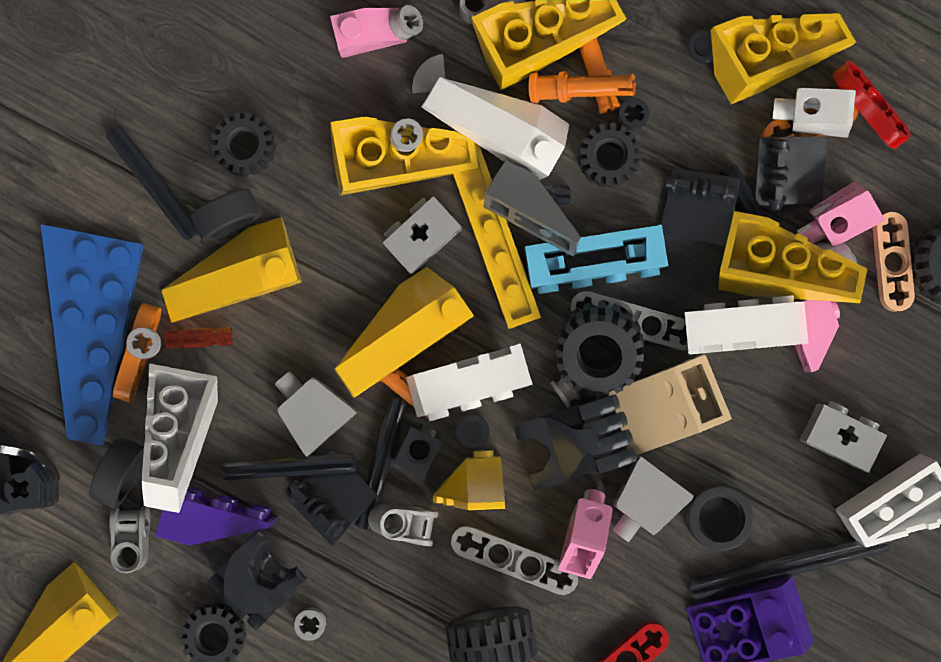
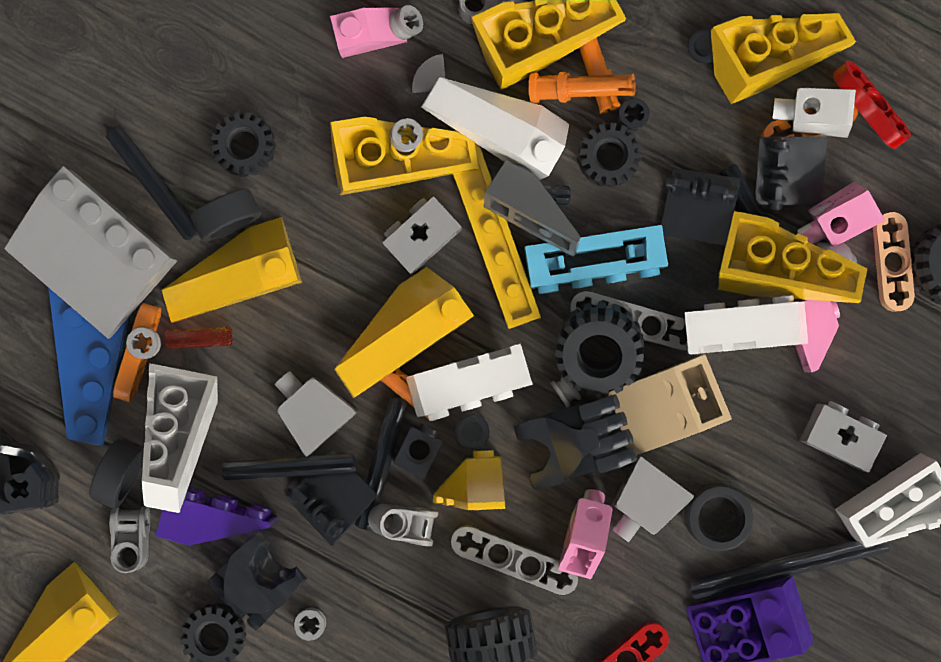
none -> light grey slope [4,166,177,339]

